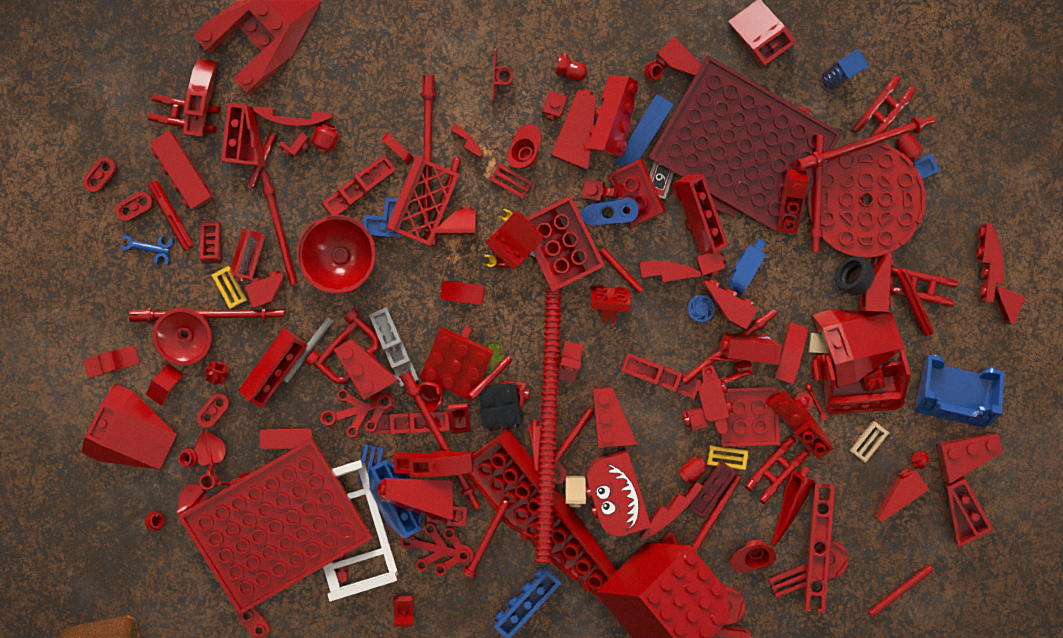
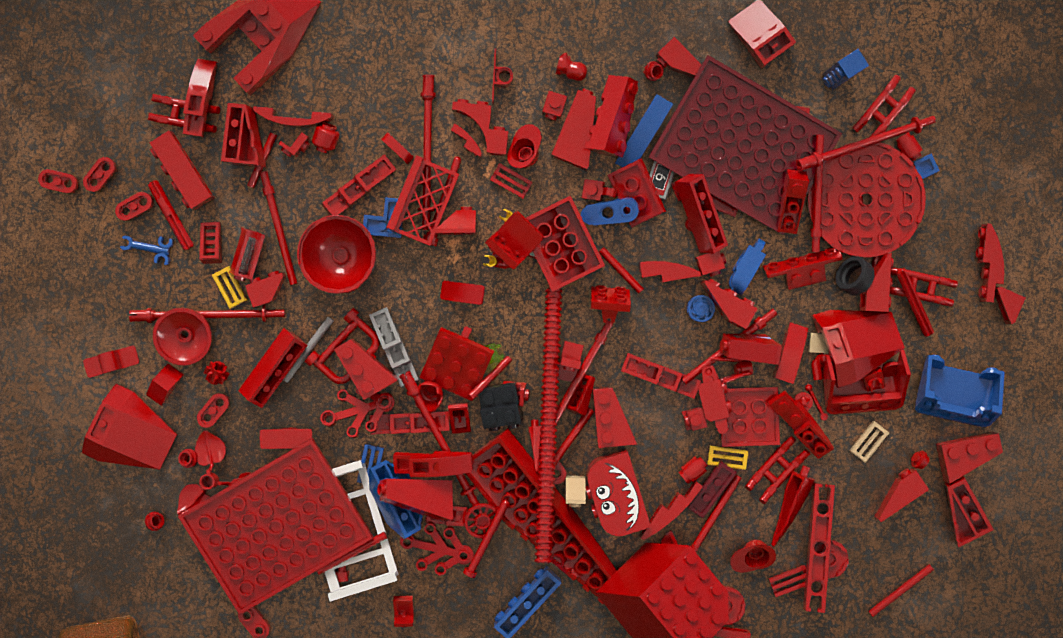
none -> red plate [38,169,79,194]
none -> red bar [317,532,388,575]
none -> red arch [452,99,509,156]
none -> red wheel [464,503,500,538]
none -> red bar [556,320,613,423]
none -> red slope [566,374,595,417]
none -> red bracket [763,248,843,290]

